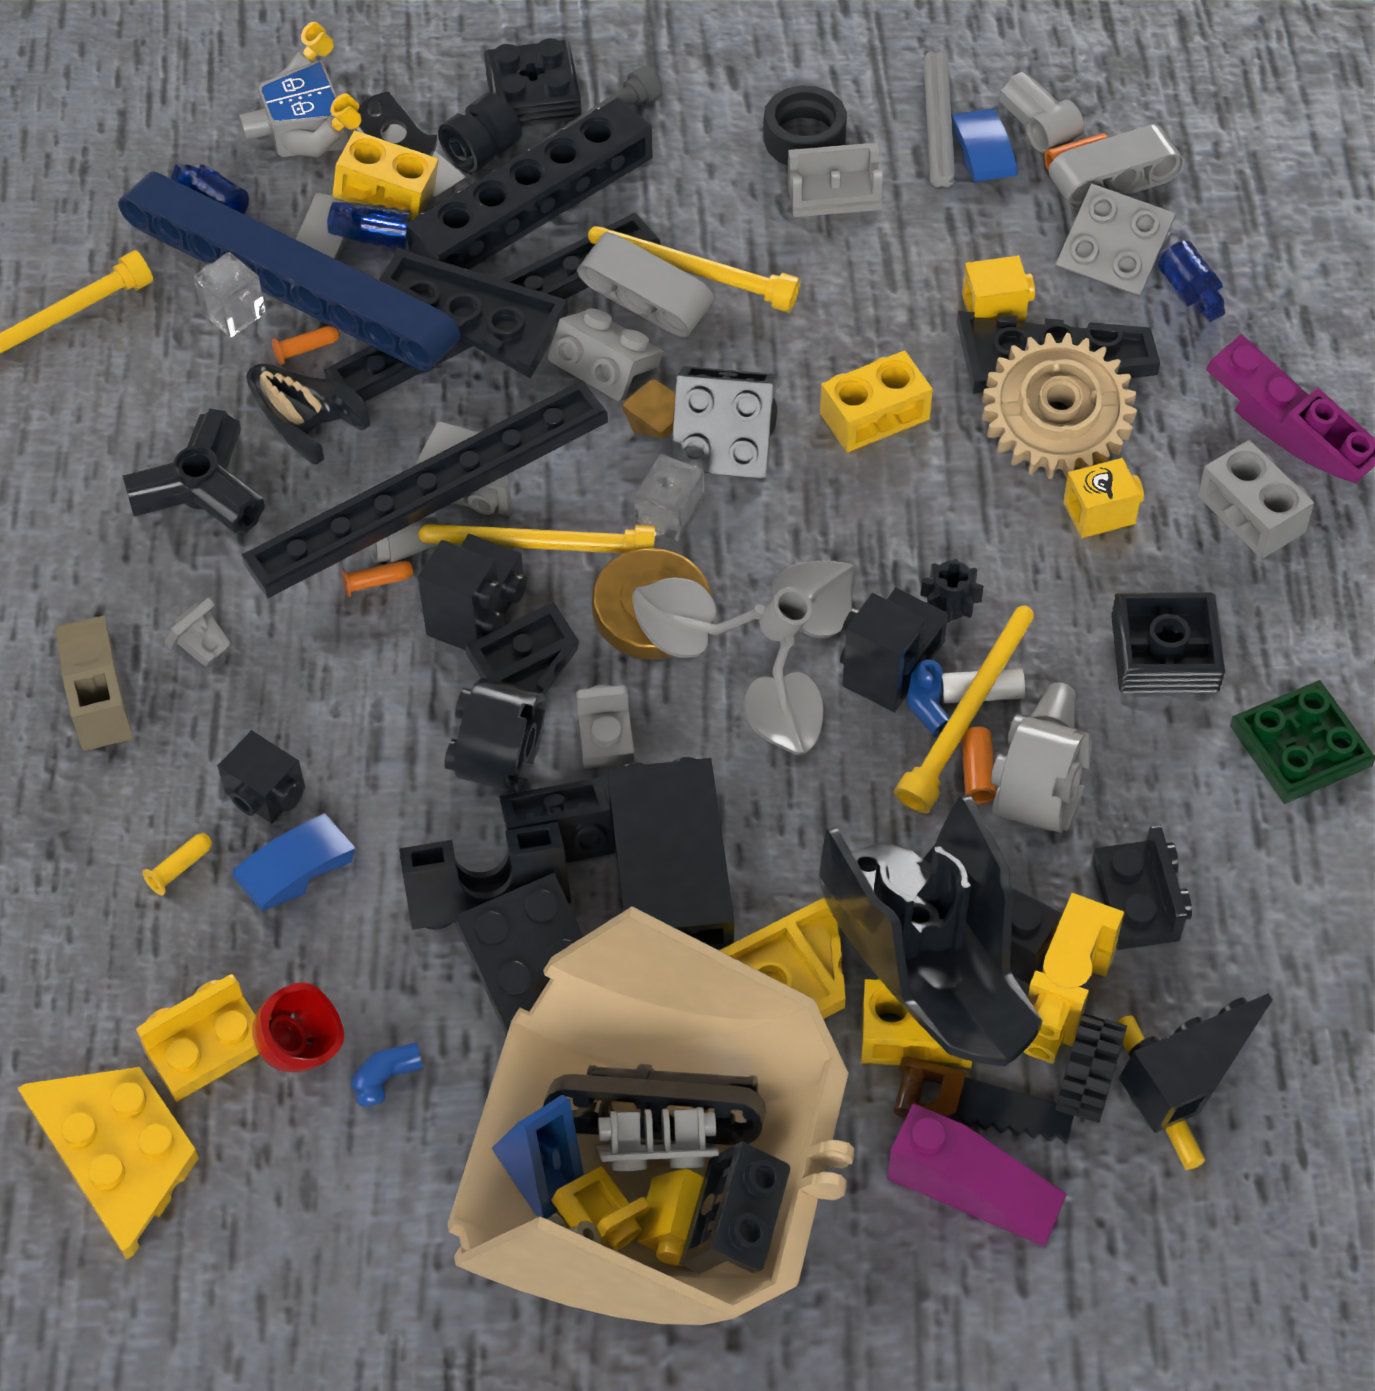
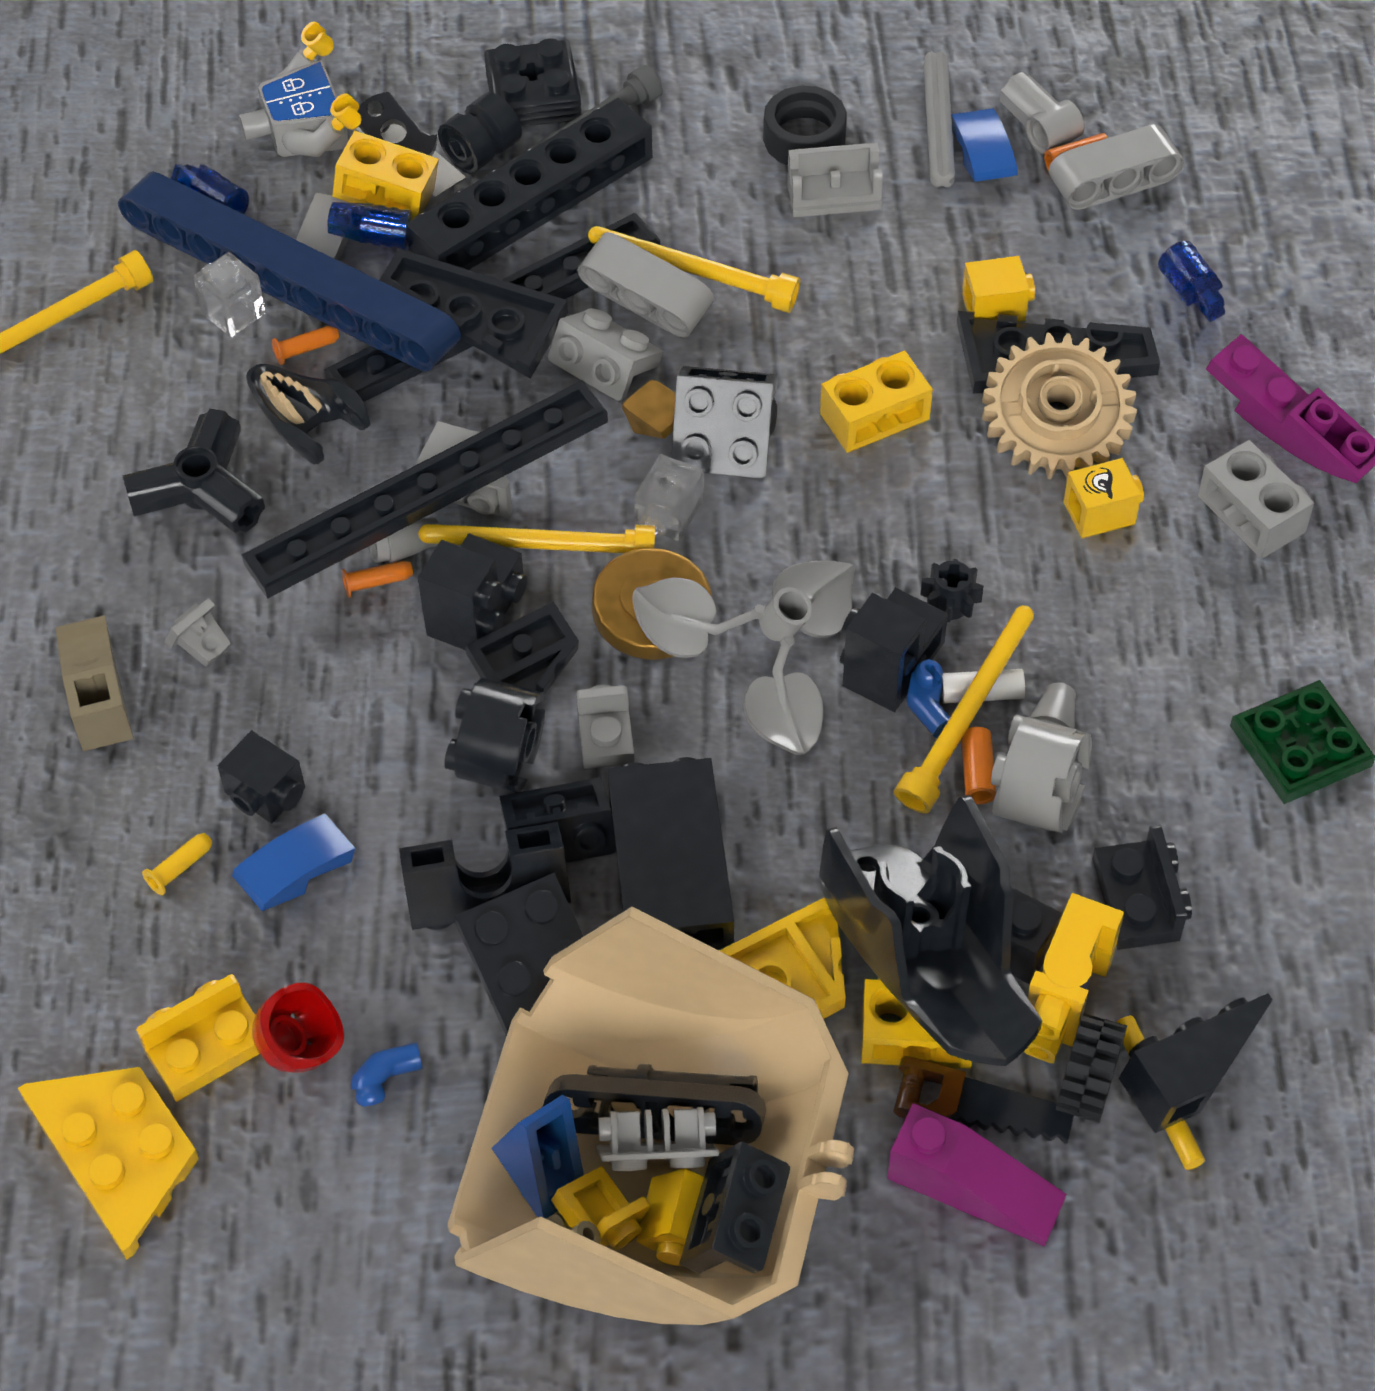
light grey hinge [1055,183,1176,297] -> none
black brick [1111,592,1225,693] -> none

